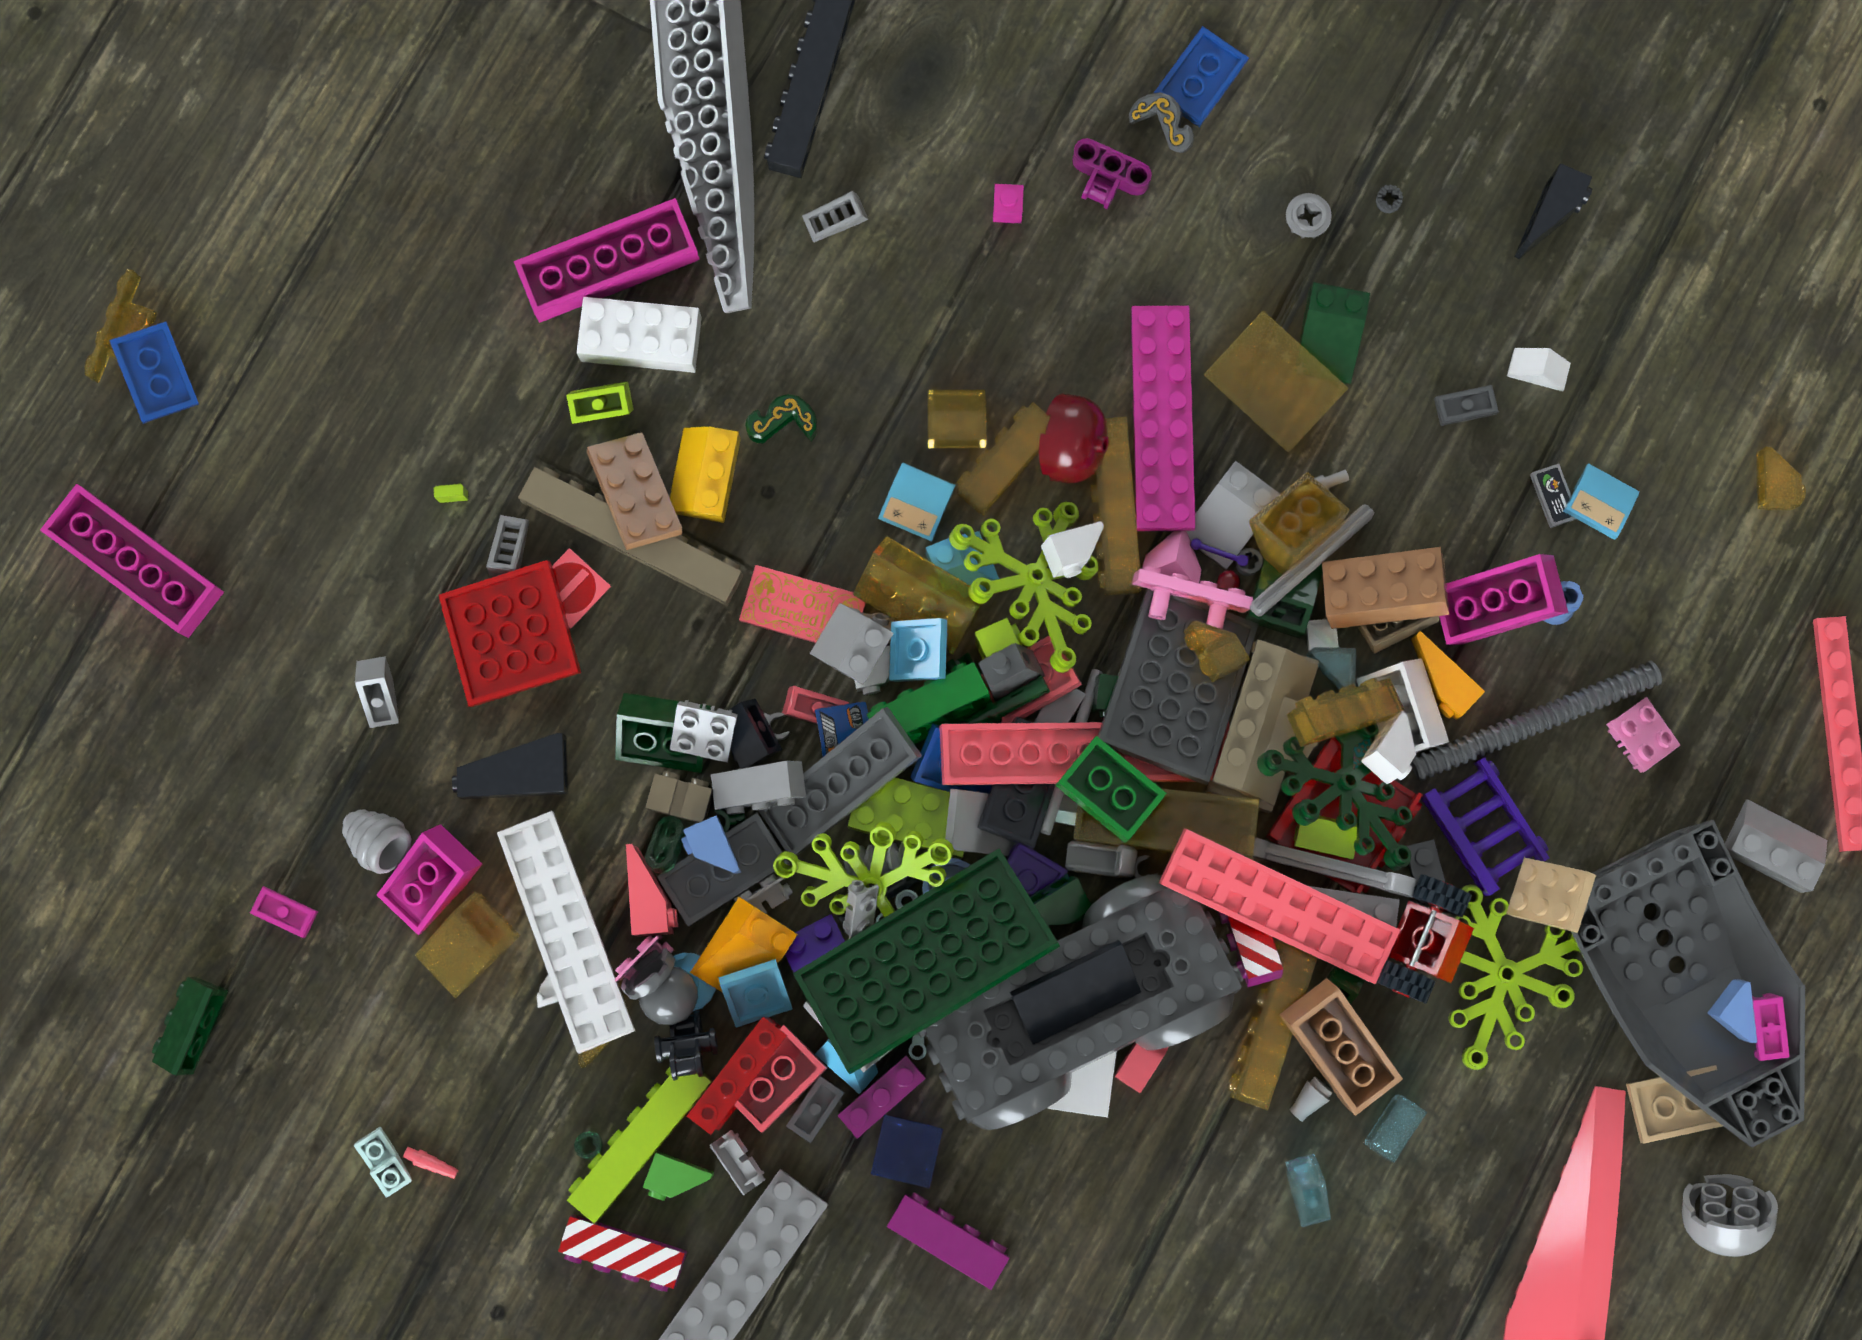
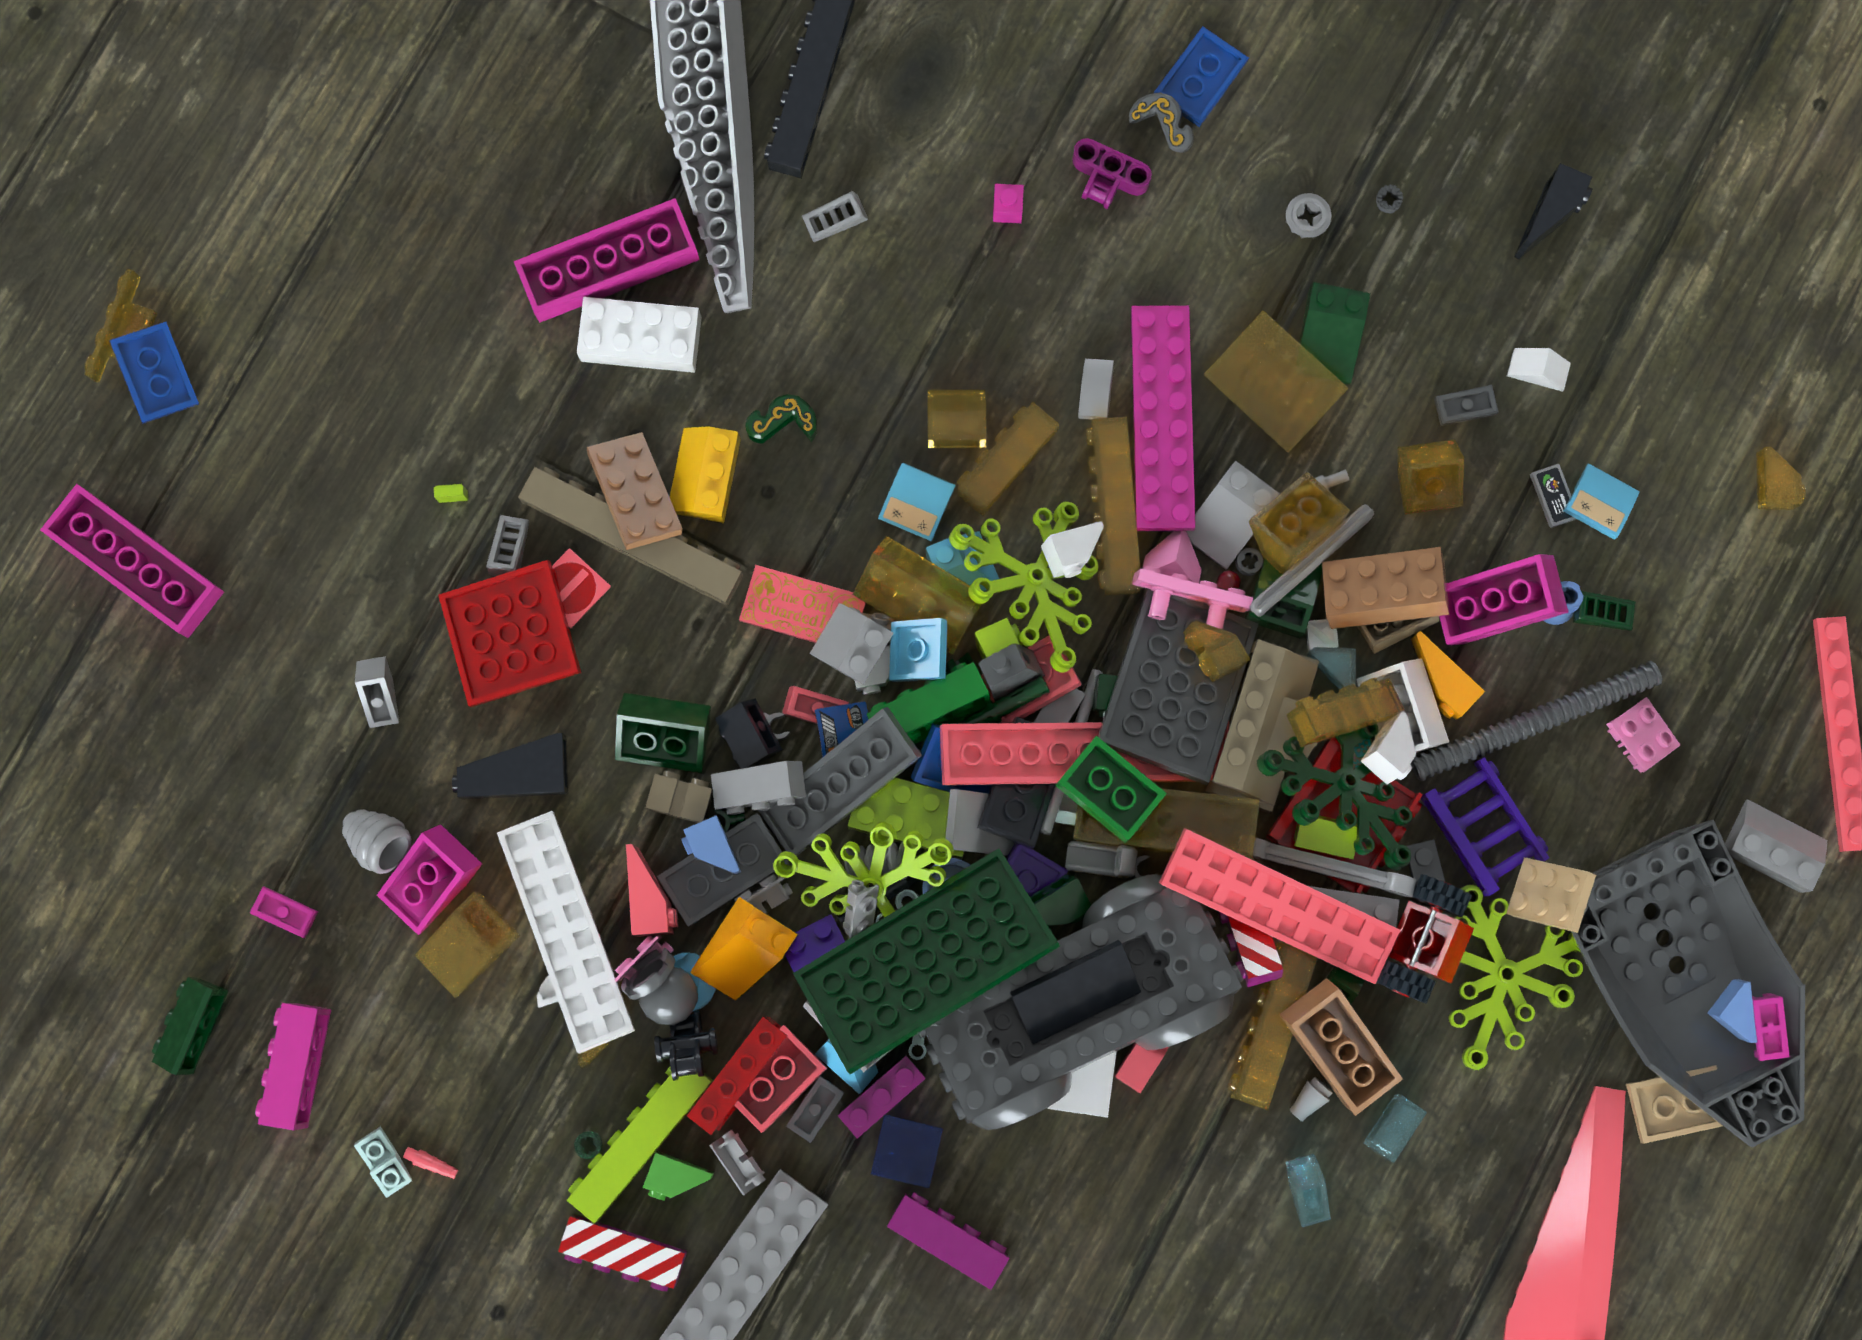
lime brick [566,381,634,424] -> none
clear green plate [645,816,686,874] -> none
light grey hinge [670,700,738,763] -> none
medium azure plate [718,959,793,1027] -> none
dark red cylinder [1039,393,1109,484] -> none
dark purple hinge [1190,538,1249,567] -> none
light grey cylinder [1682,1174,1778,1257] -> none
none -> dark pink brick [255,1003,331,1131]
none -> light grey slope [1078,358,1114,421]
none -> clear yellow slope [1397,439,1464,514]
none -> dark green slope [1573,591,1636,631]

